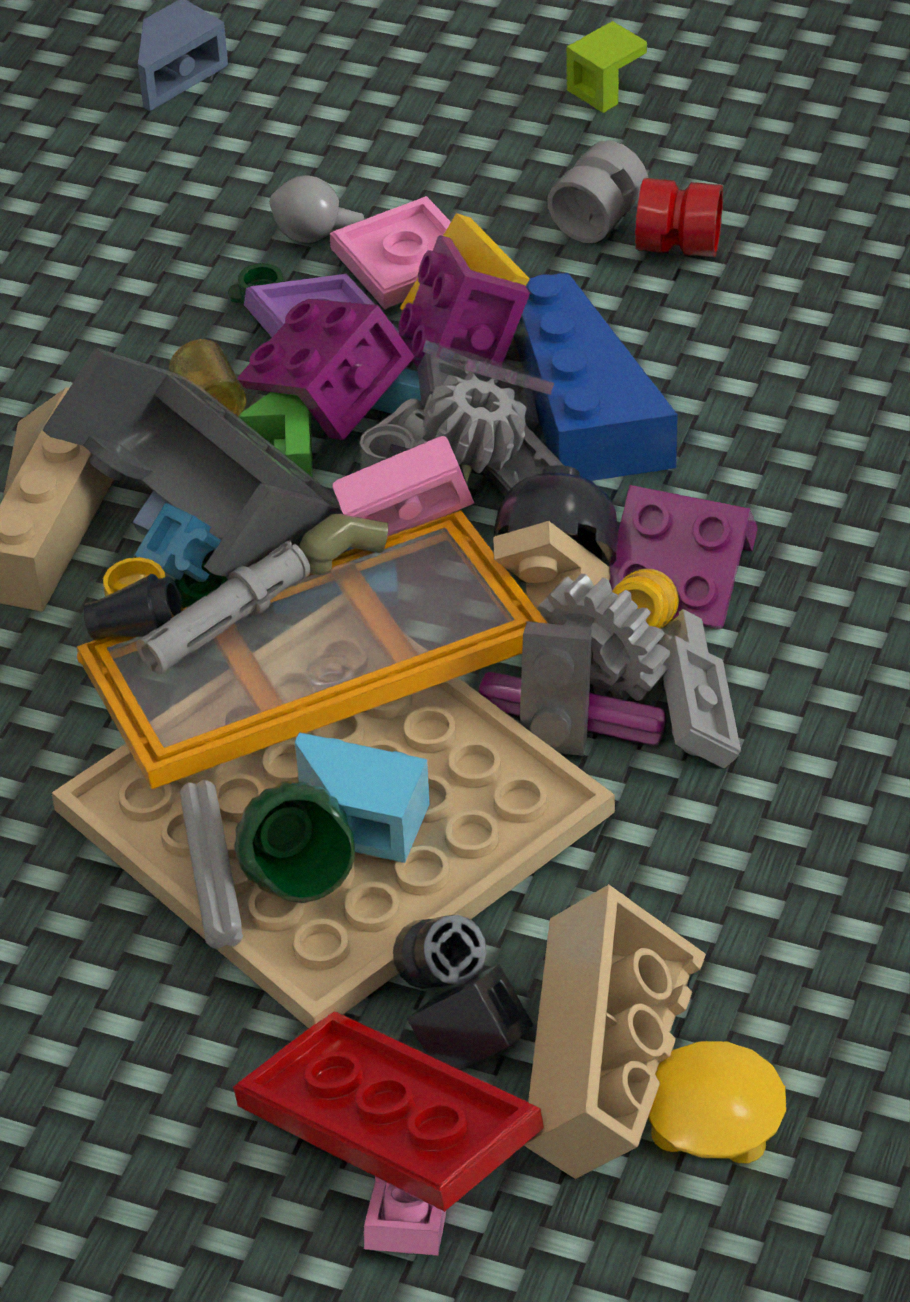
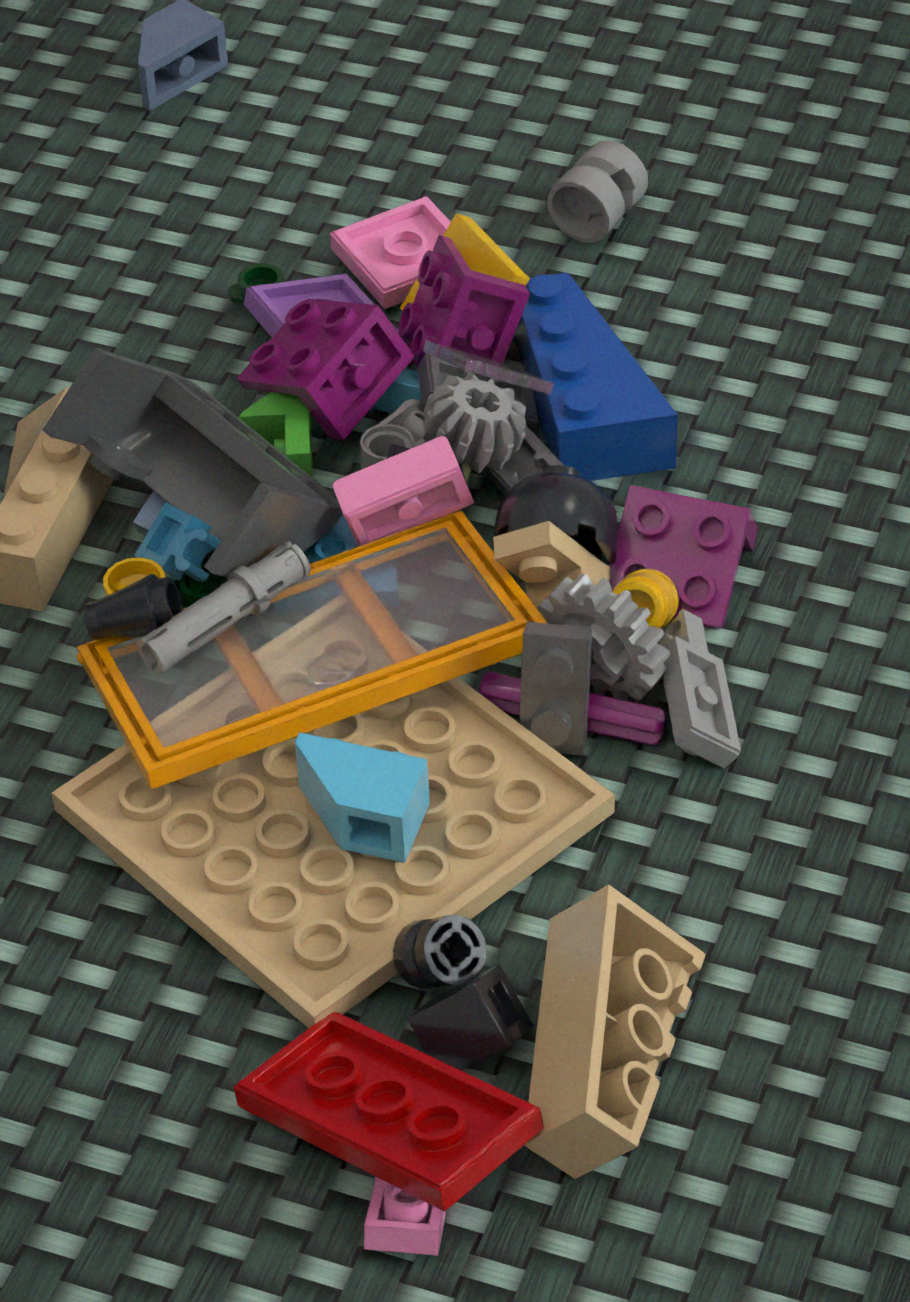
clear yellow brick [169,339,247,417] -> none
light grey axle [180,780,243,949] -> none
dark green hair [234,781,355,903] -> none
light grey piece [270,175,364,243] -> none
olive arm [299,514,388,575] -> none
lime panel [566,21,647,113] -> none
red wheel [635,178,723,258] -> none
yellow dish [648,1041,786,1163] -> none

